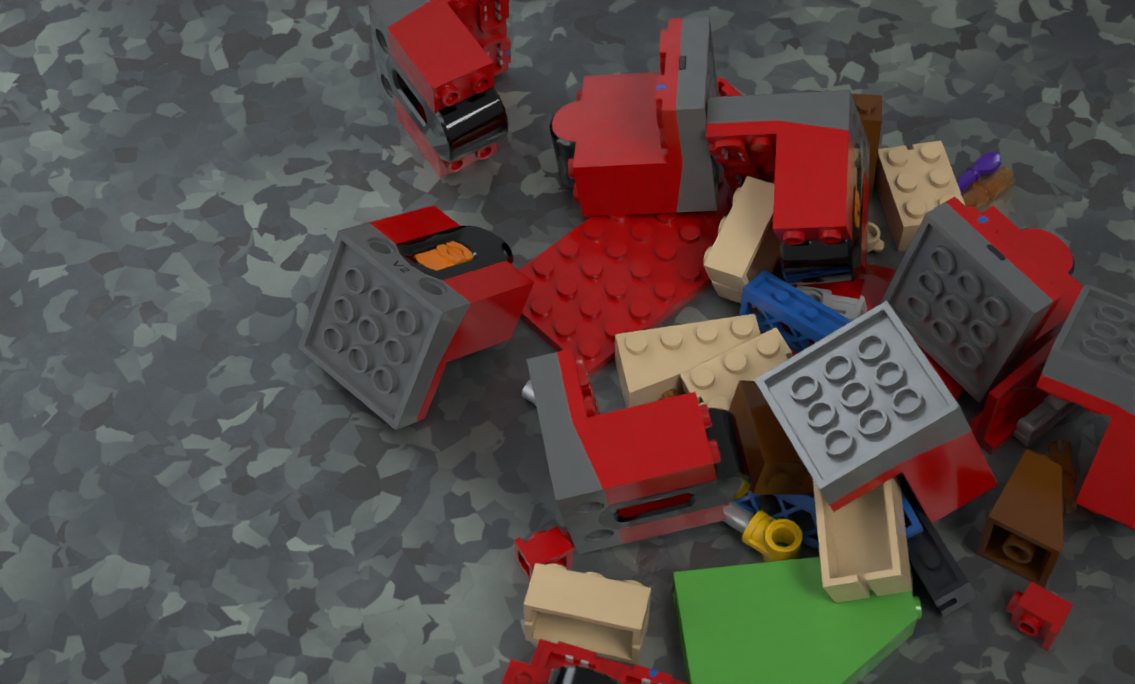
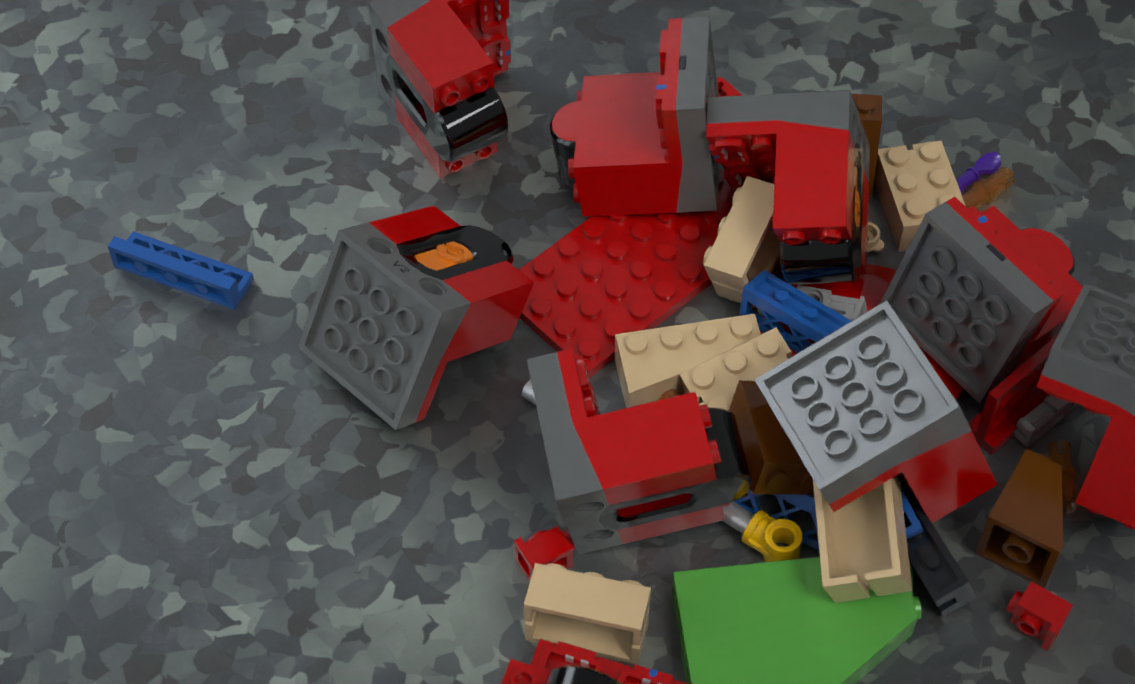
none -> blue fence [108,231,254,310]

